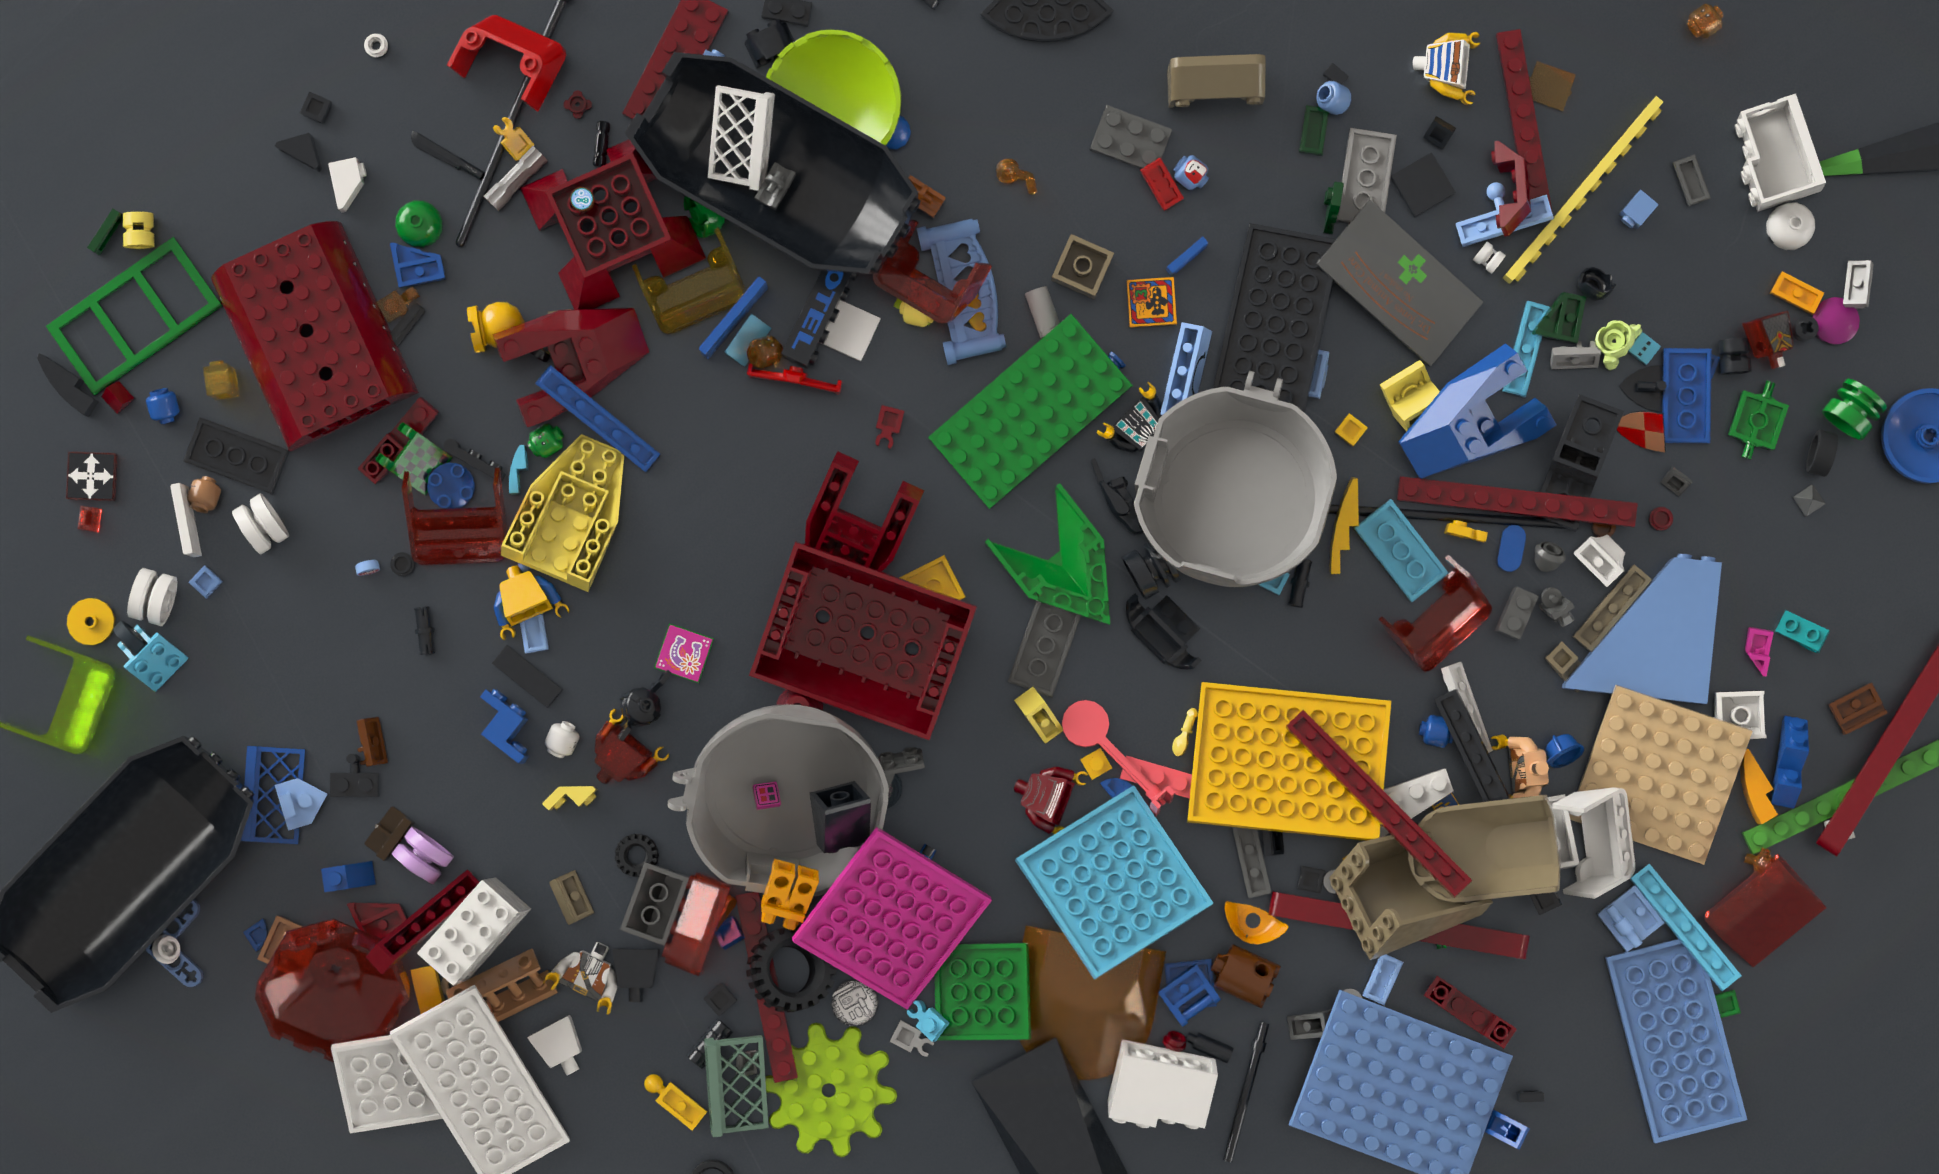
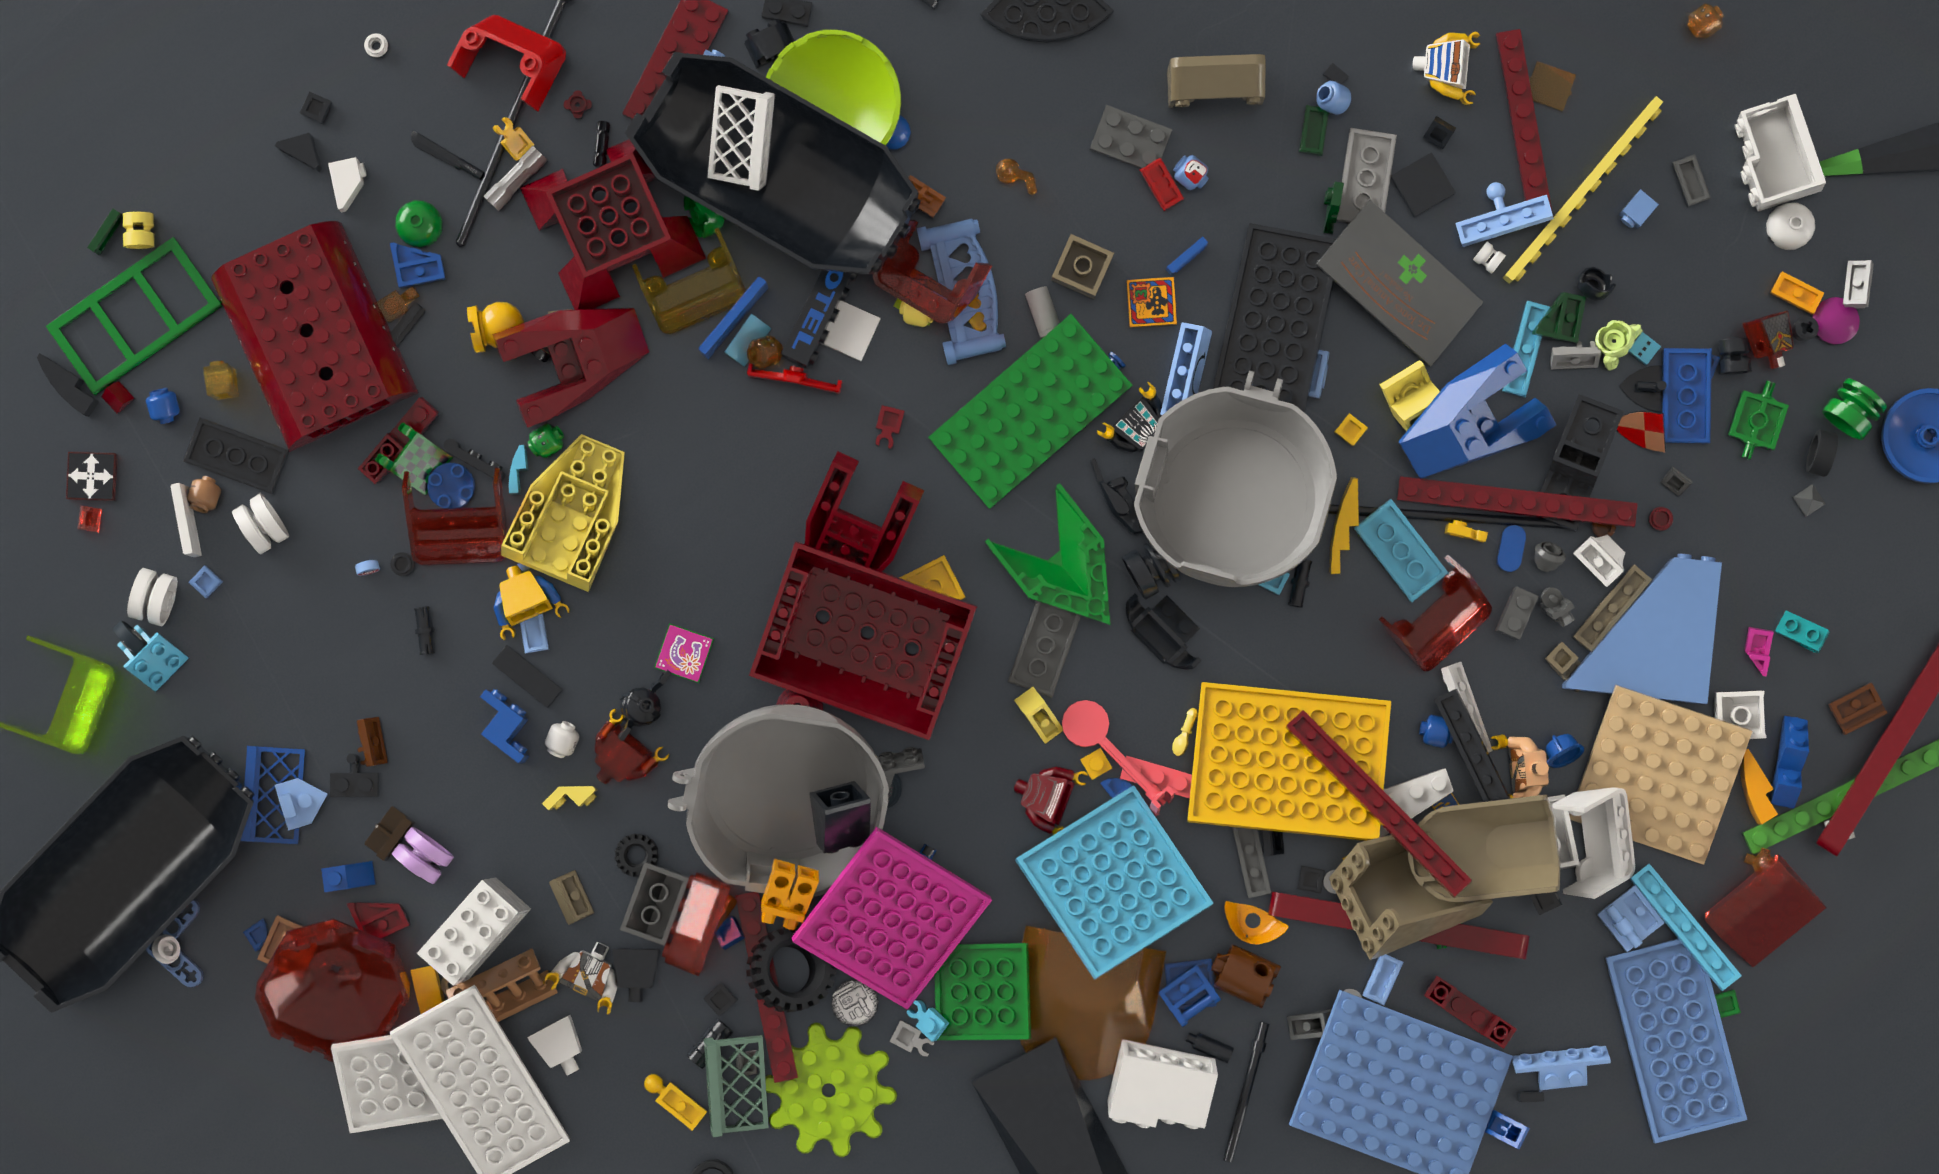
yellow plate [67,598,116,645] -> none
dark red brick [366,869,480,974] -> none
blue tile [535,365,660,472] -> none
tile [570,187,595,212] -> none
dark pink tile [752,782,781,810] -> none
dark grey hips [755,162,796,210] -> none
dark red plate [1163,1031,1186,1052] -> none
dark red slope [1491,141,1531,237] -> none
none -> light blue bracket [1512,1046,1611,1090]

